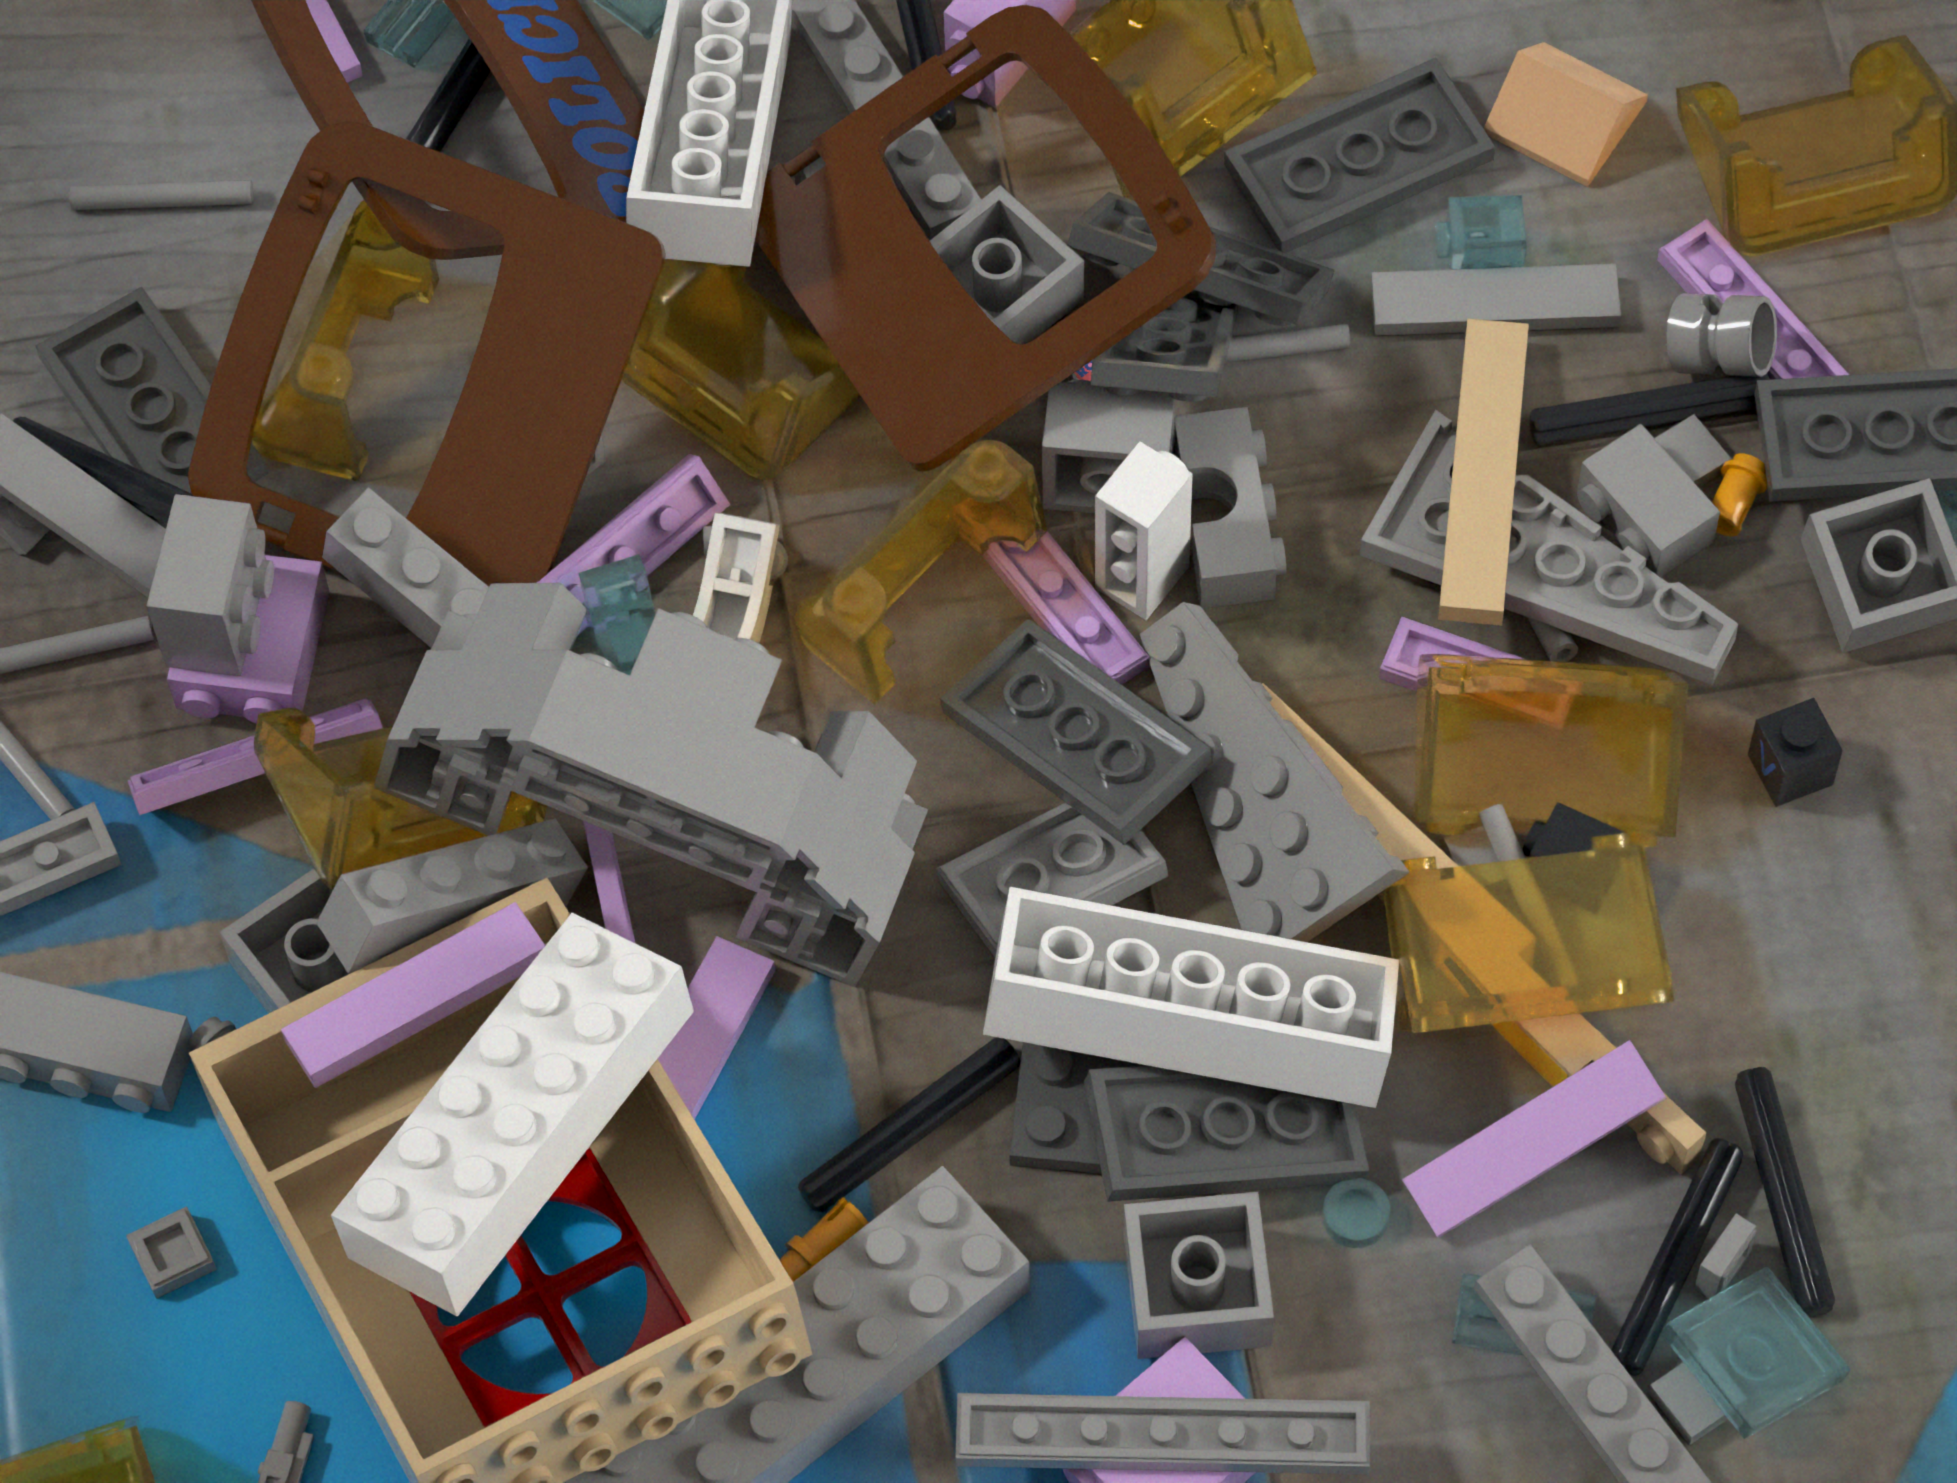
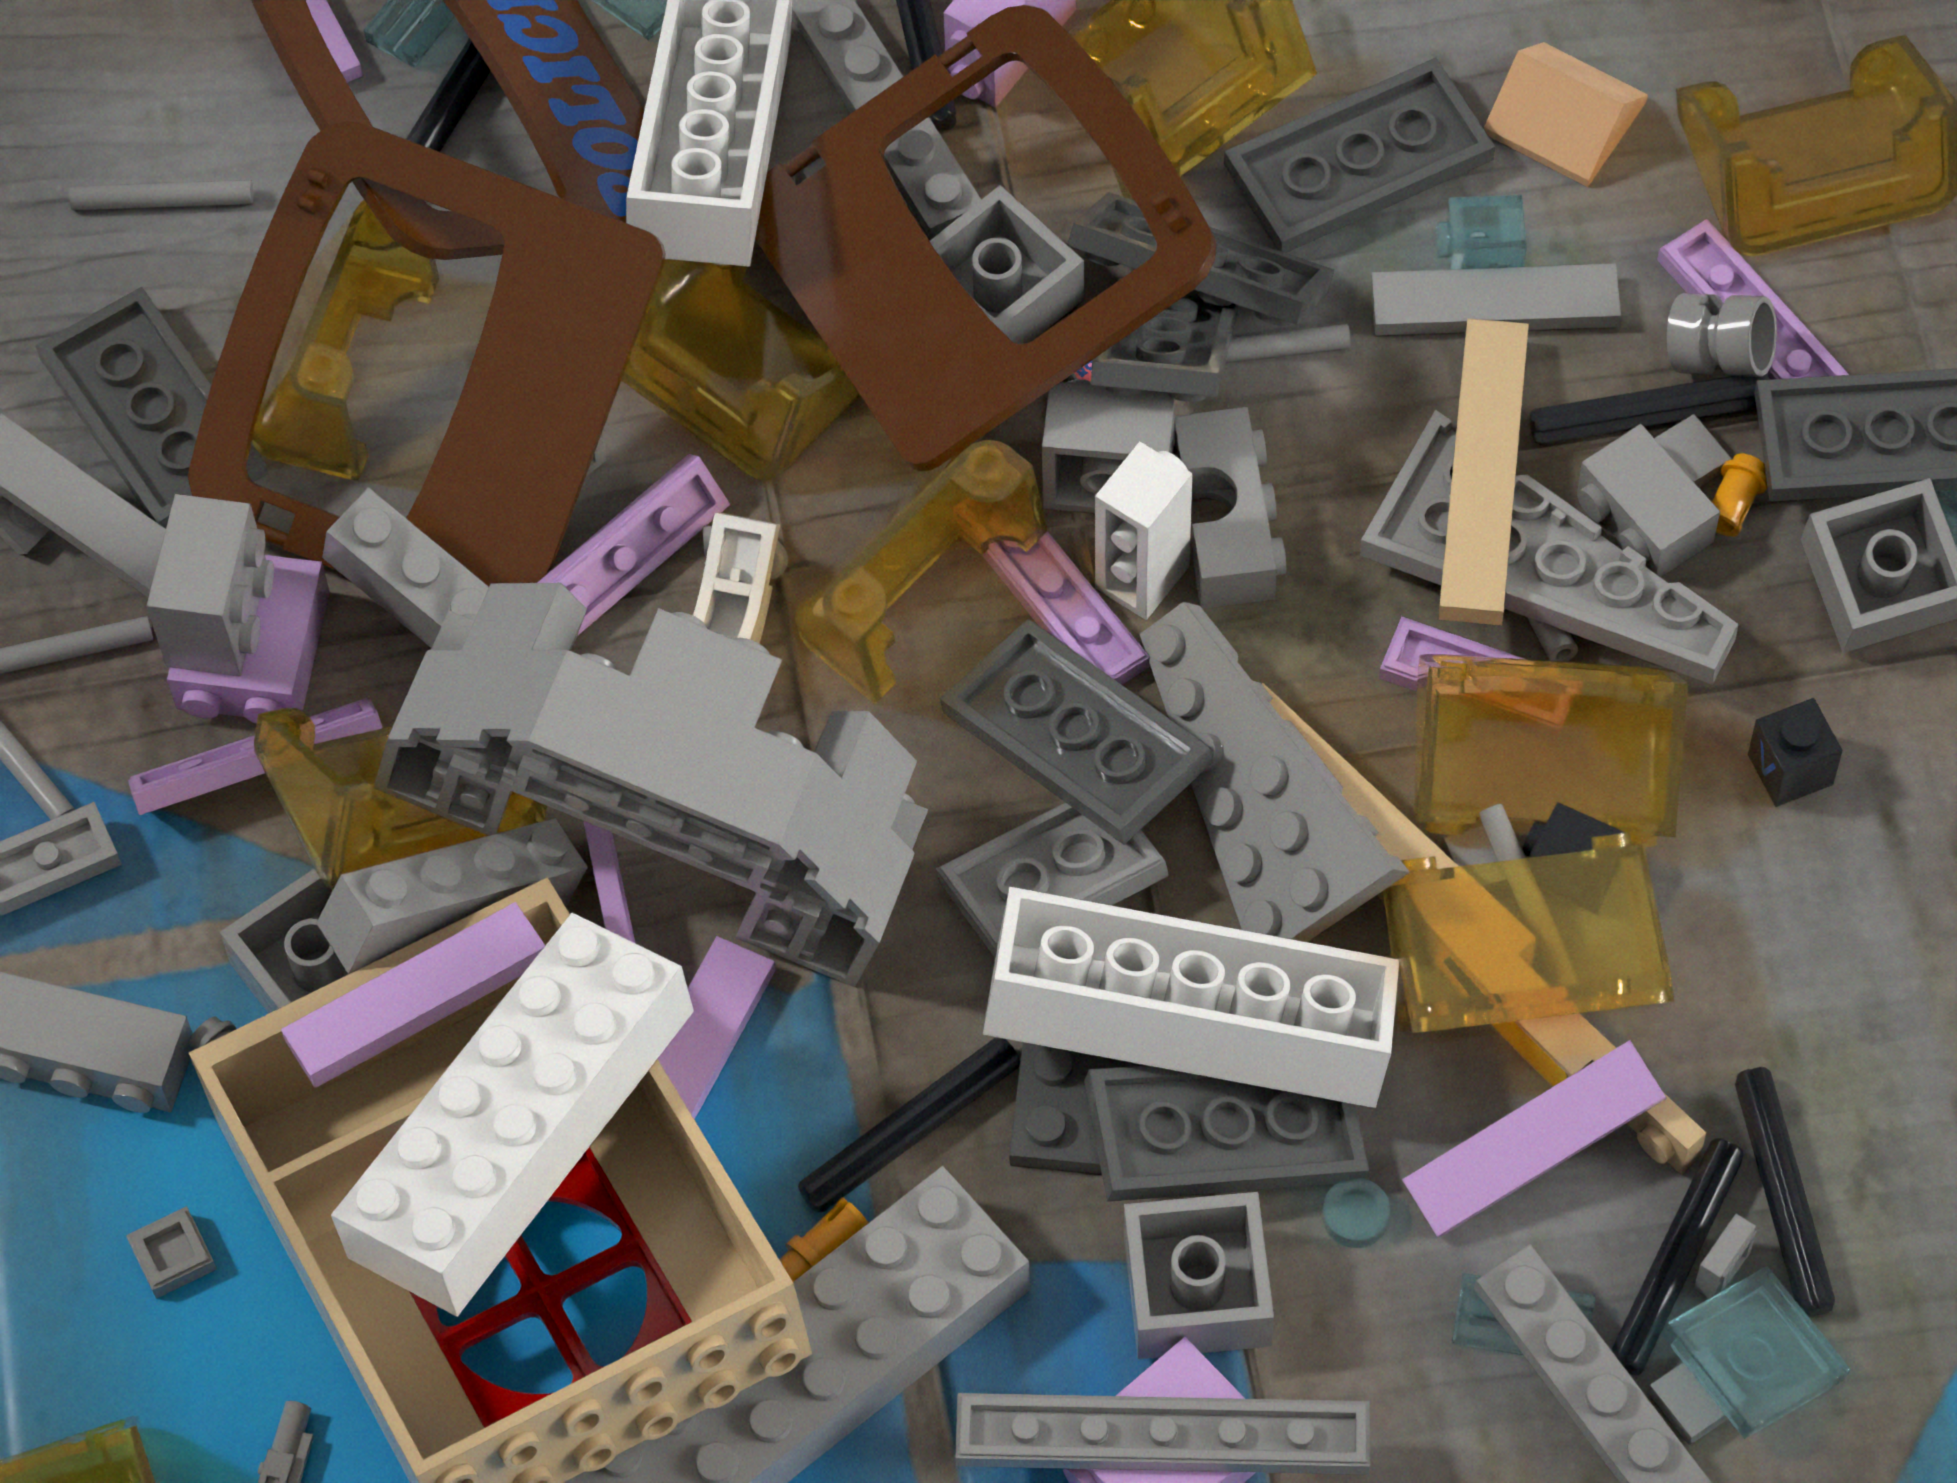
black axle [13,417,193,523] -> none
clear light blue brick [578,554,655,675] -> none

